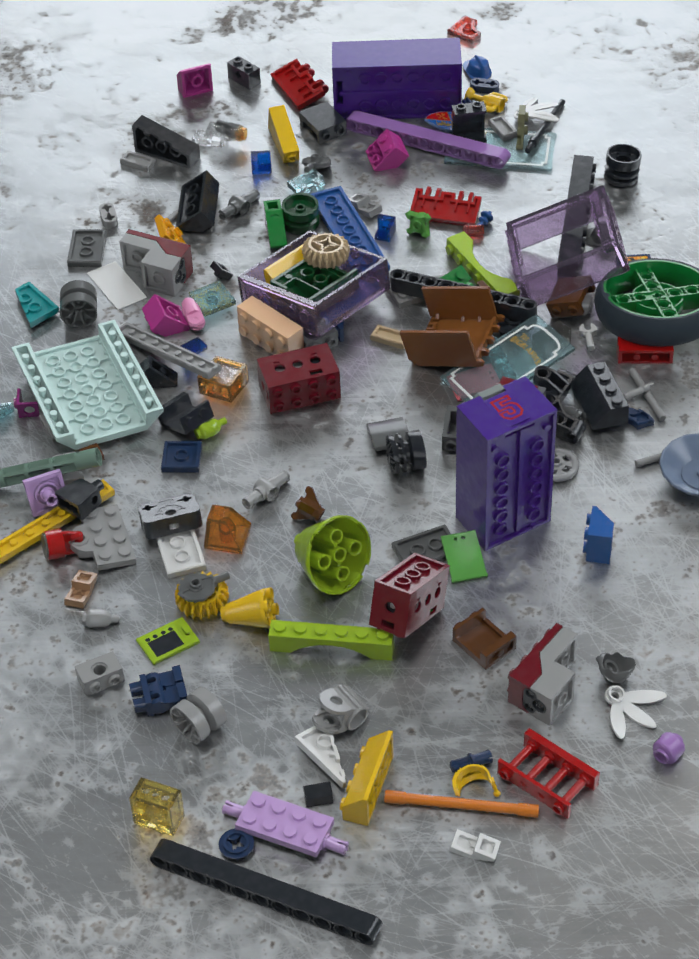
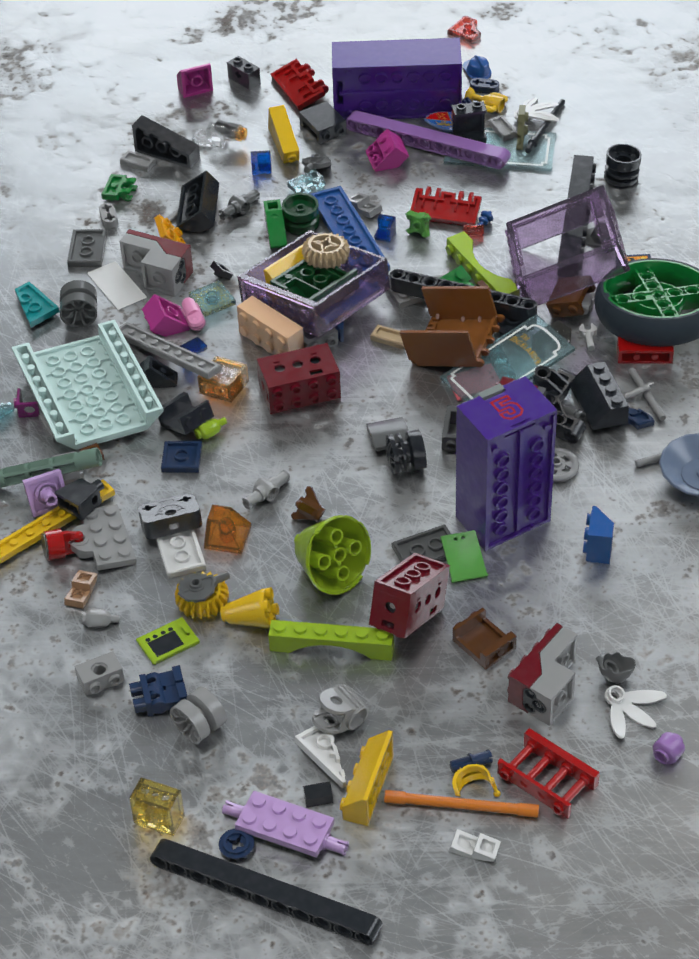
none -> green plate [101,174,138,202]

